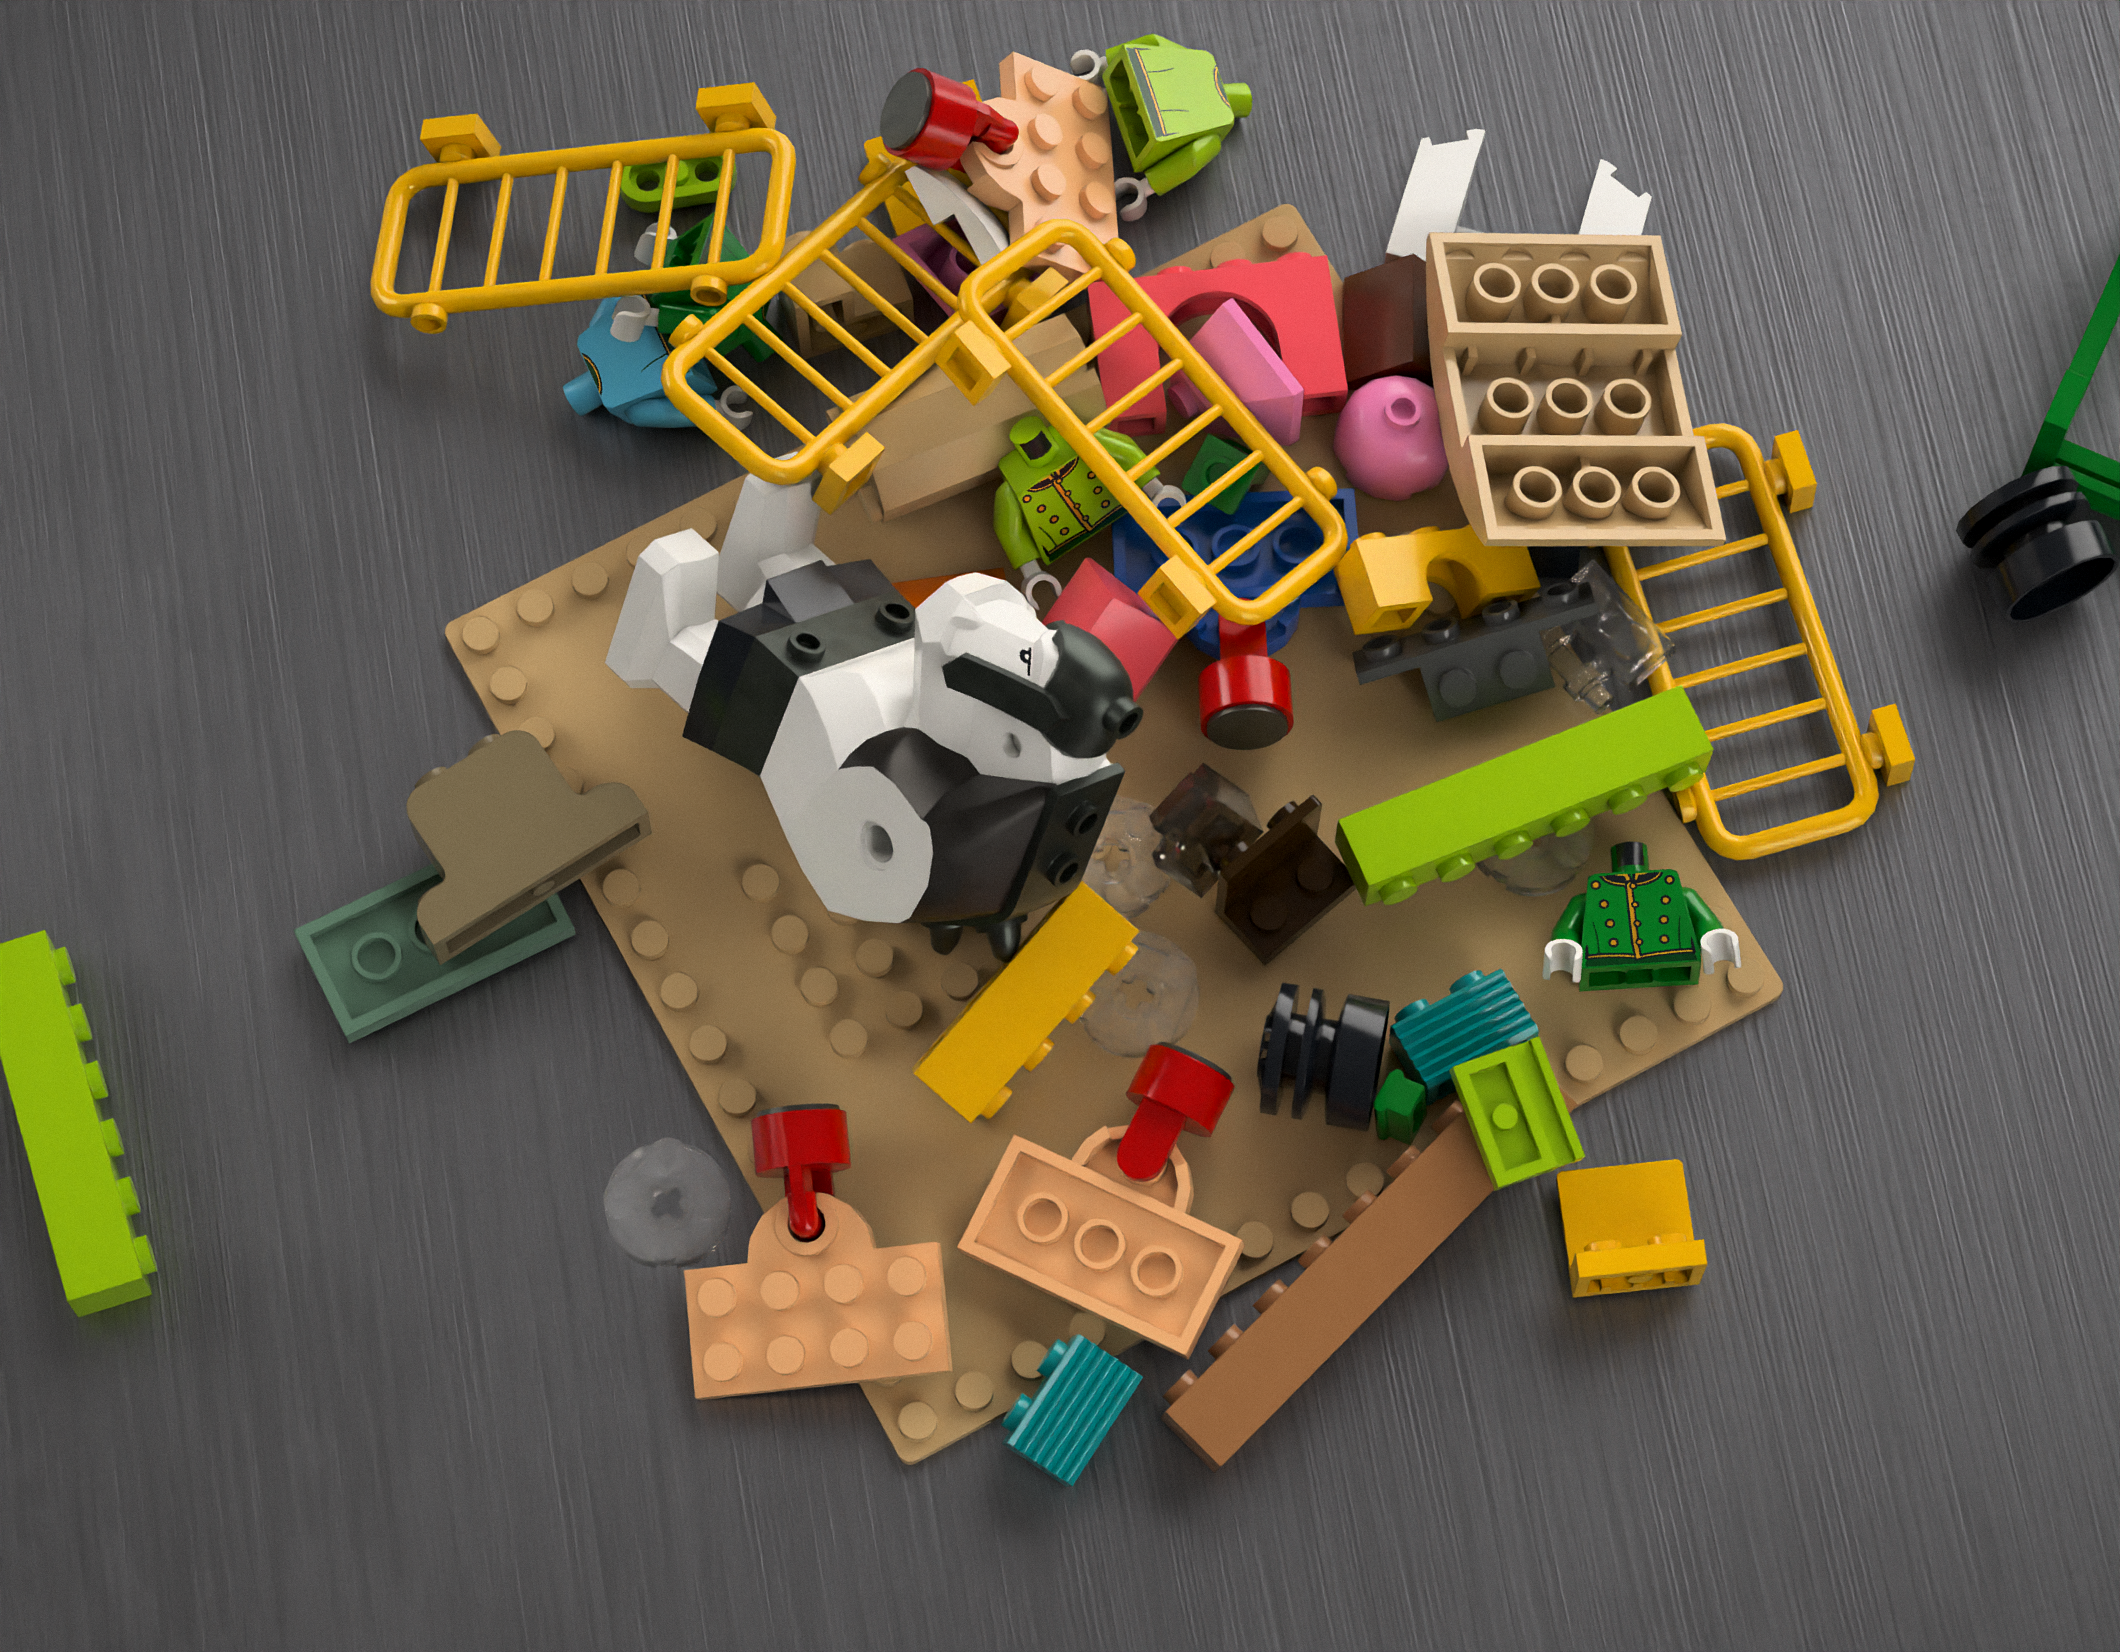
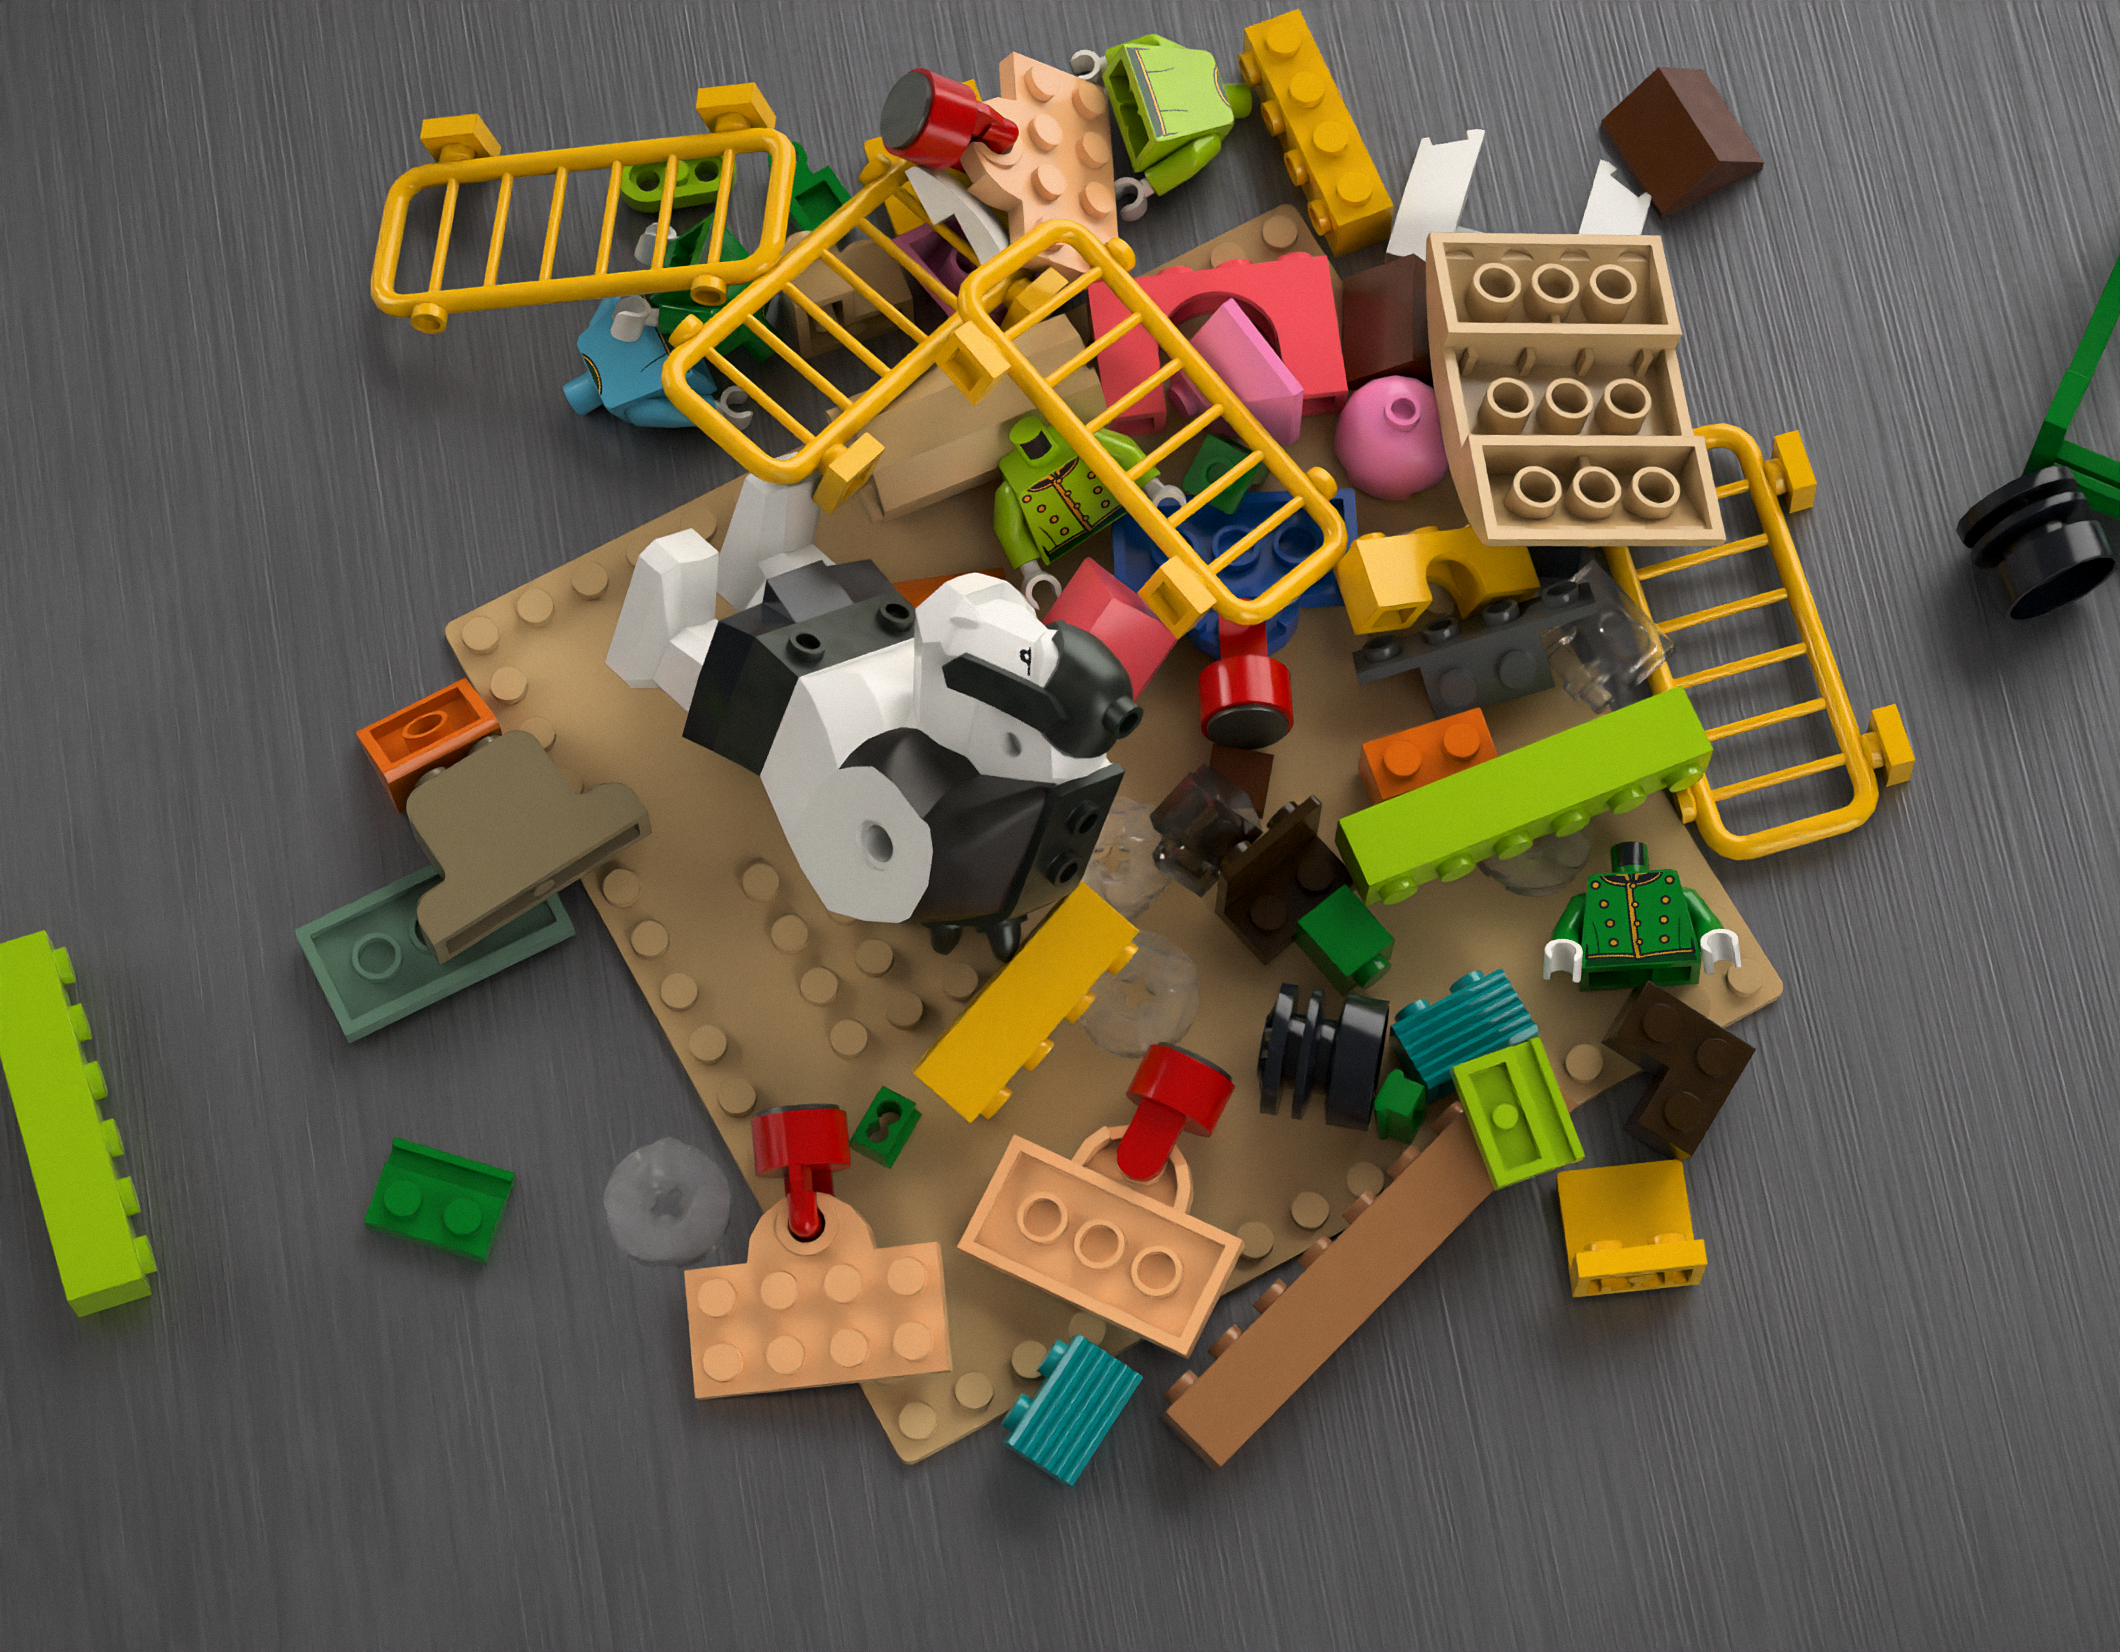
none -> orange slope [355,678,502,814]
none -> green plate [363,1137,517,1265]
none -> green plate [768,141,852,232]
none -> green piece [849,1086,922,1169]
none -> reddish brown tile [1202,744,1274,819]
none -> yellow brick [1237,8,1394,258]
none -> green brick [1294,884,1395,996]
none -> orange brick [1358,707,1499,807]
none -> reddish brown slope [1601,67,1764,219]
none -> dark brown brick [1601,981,1756,1161]

